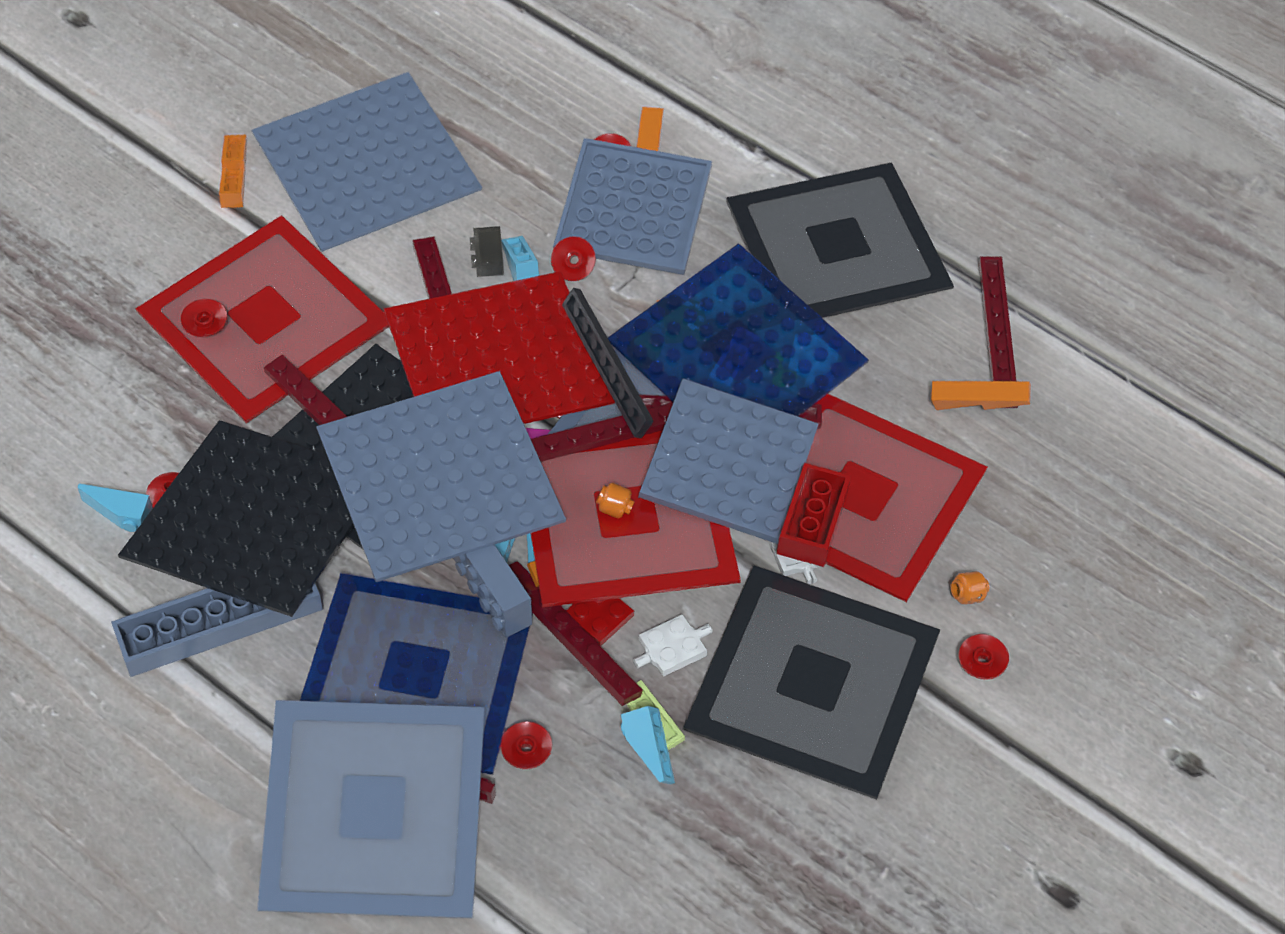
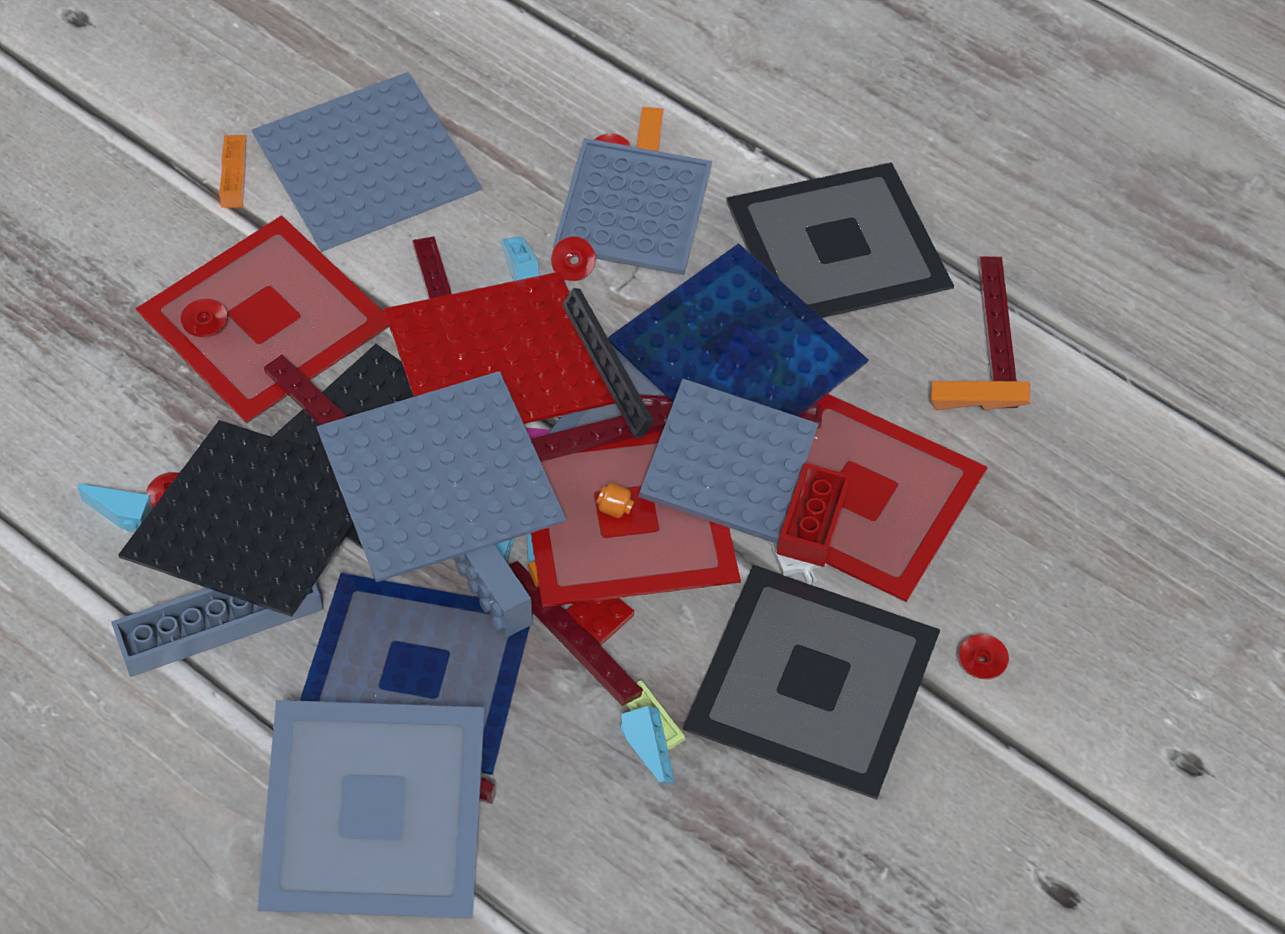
clear smoke brick [469,226,504,277] -> none
red dish [500,722,552,769] -> none
white plate [633,615,712,677] -> none
orange head [951,571,989,604] -> none

